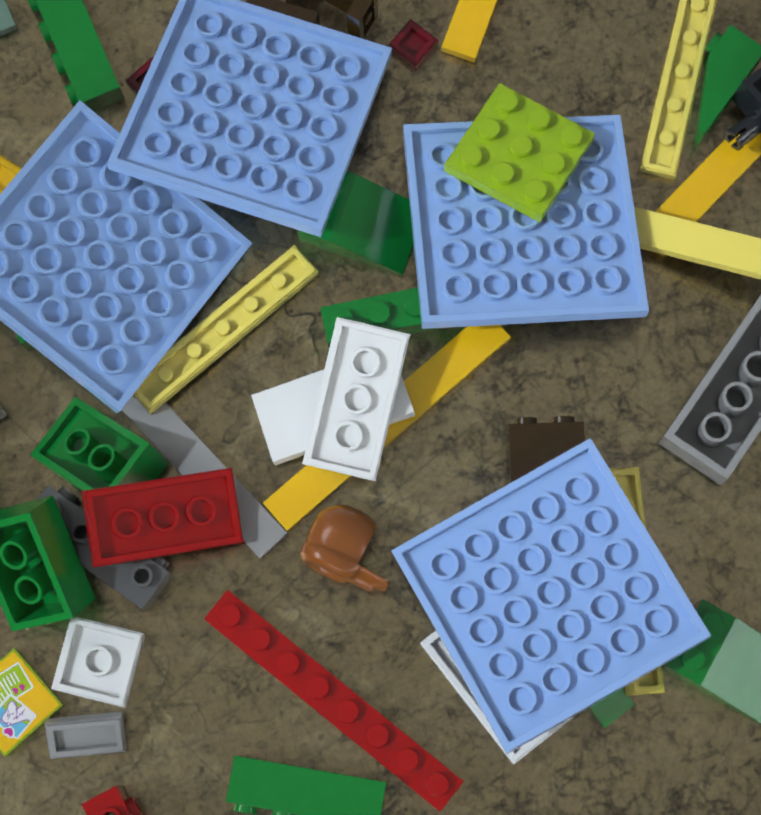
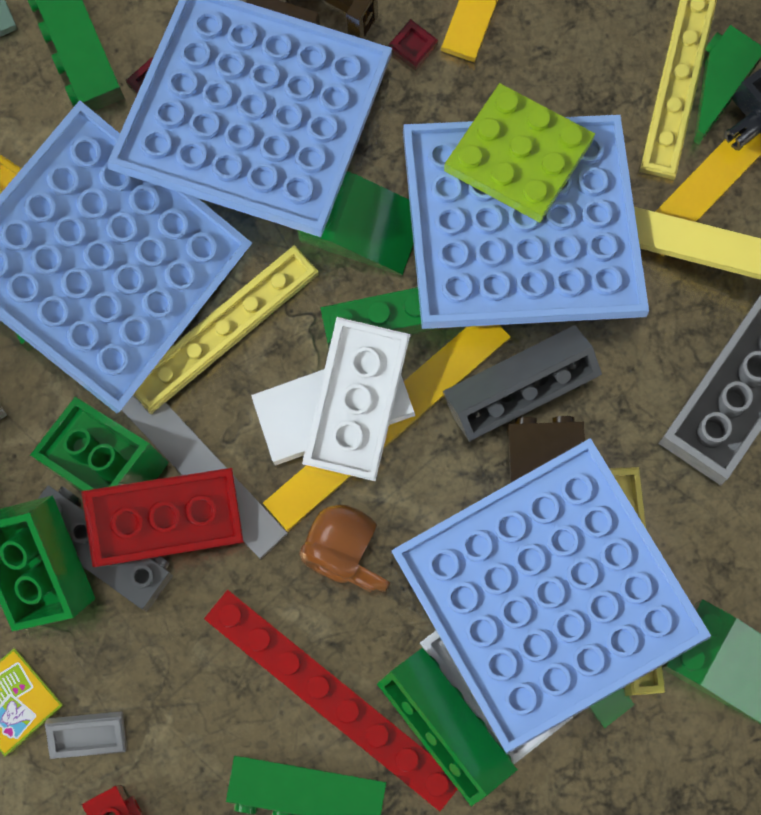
white tile [51,616,145,708] -> none
none -> green brick [377,647,518,807]
none -> dark grey brick [443,325,602,441]

